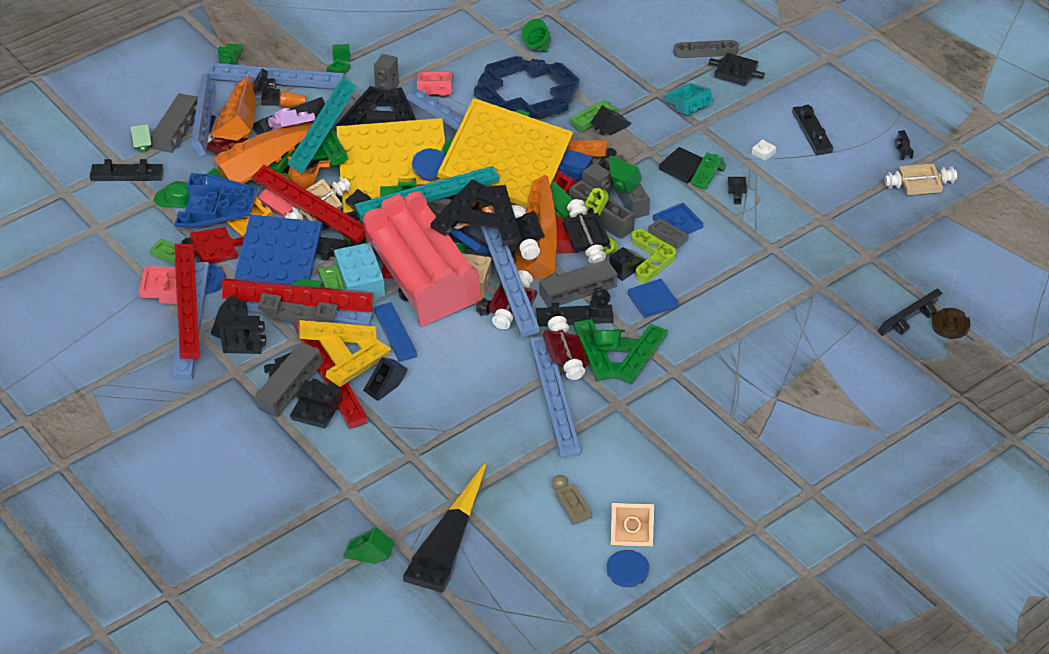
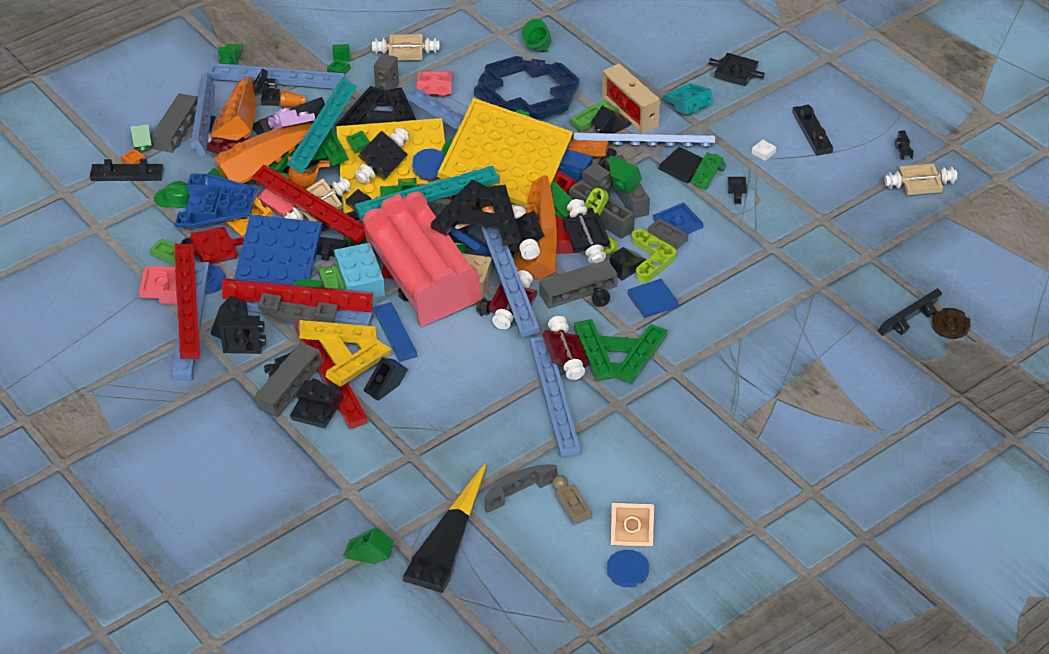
black hinge [536,300,614,327] -> none
green piece [582,328,625,351] -> none
dark grey beam [674,40,739,58] -> none
none -> orange tile [120,149,146,164]
none -> green tile [346,131,370,153]
none -> black plate [355,128,409,184]
none -> tan plate [372,34,439,61]
none -> dark grey slope [485,464,557,513]
none -> plate [574,133,715,147]
none -> tan brick [602,63,660,134]

